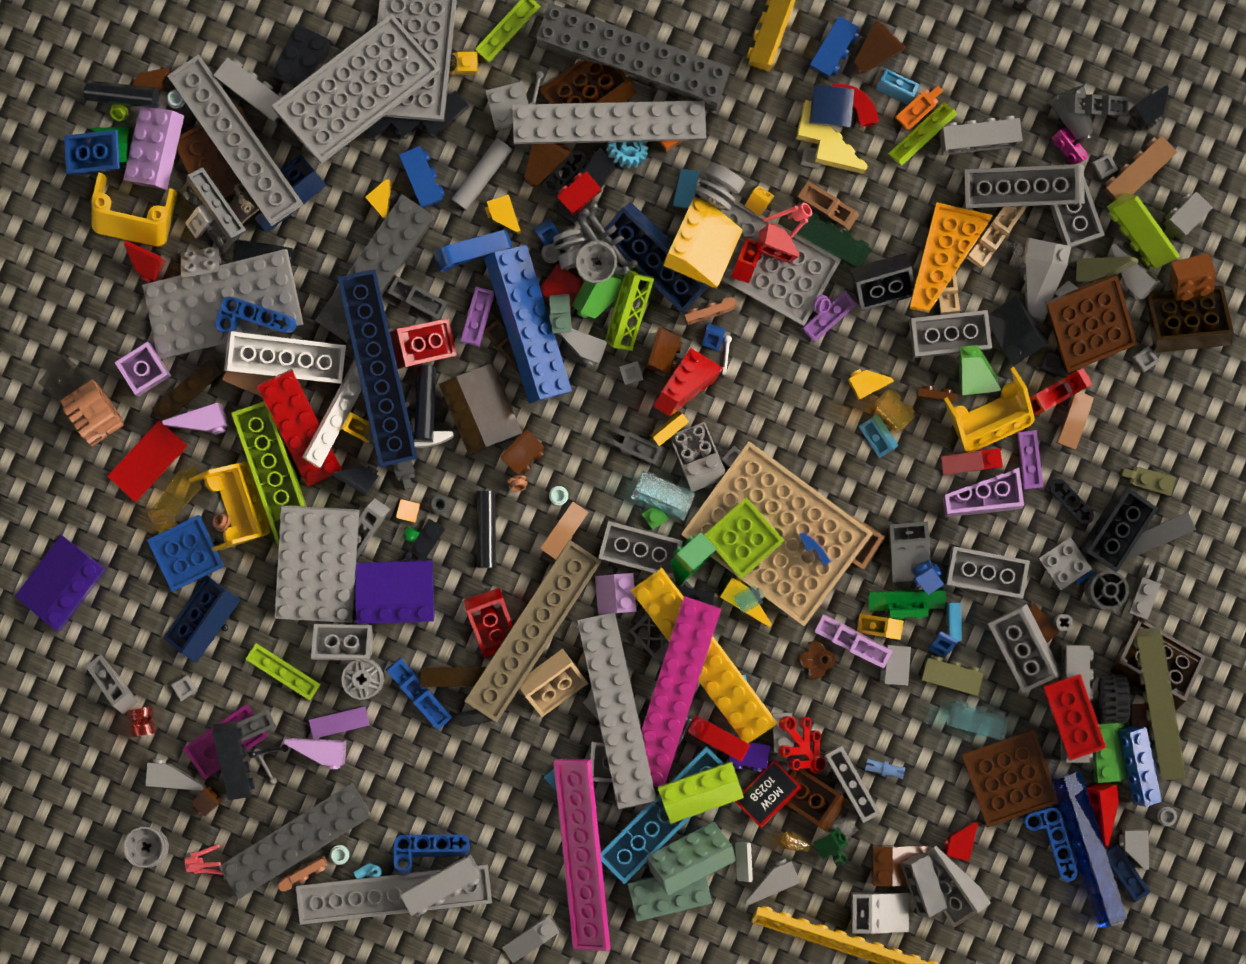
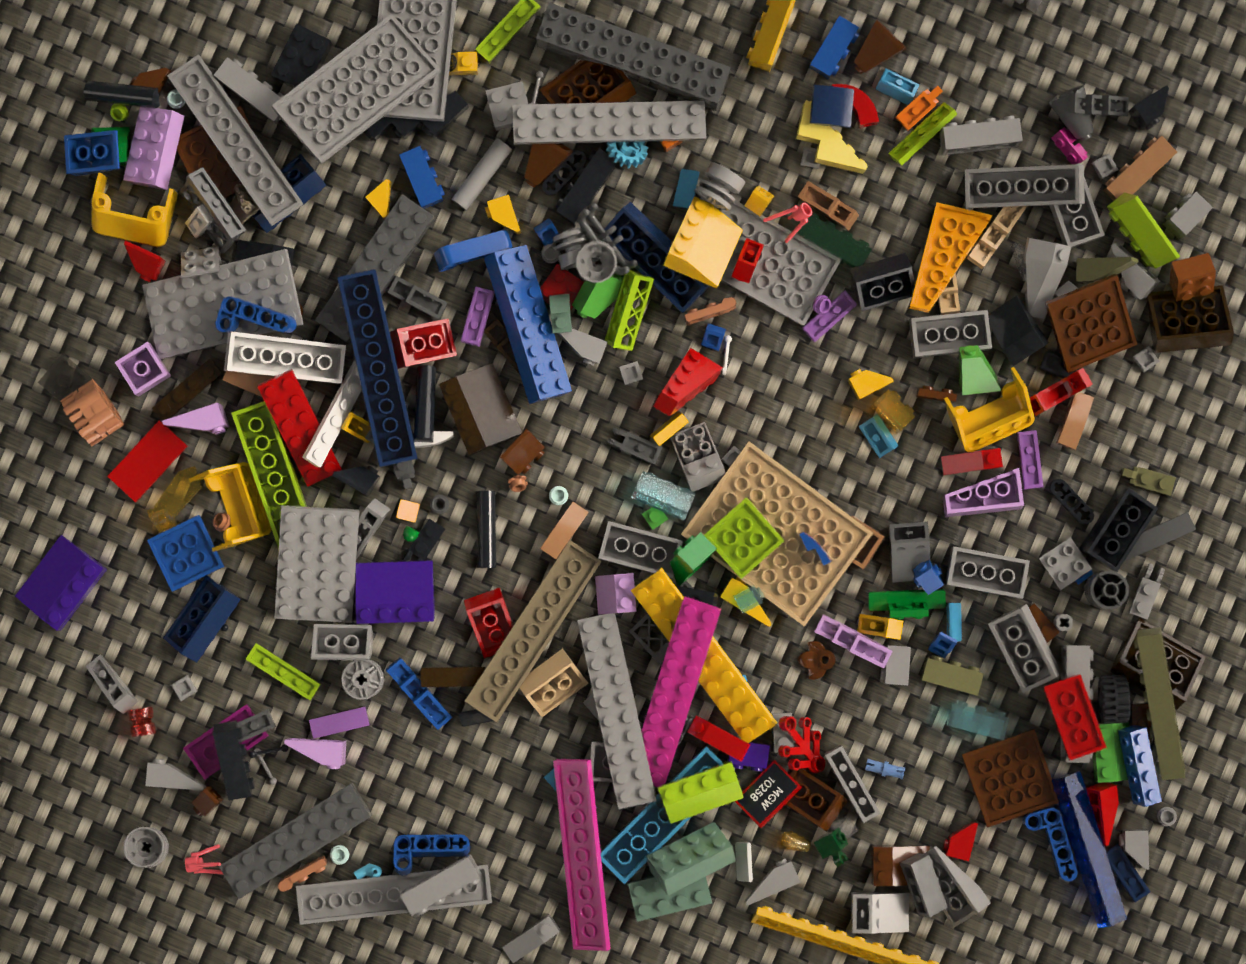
red brick [557,171,602,216] -> none
reddish brown slope [648,327,683,375] -> none
slope [756,224,799,263] -> none

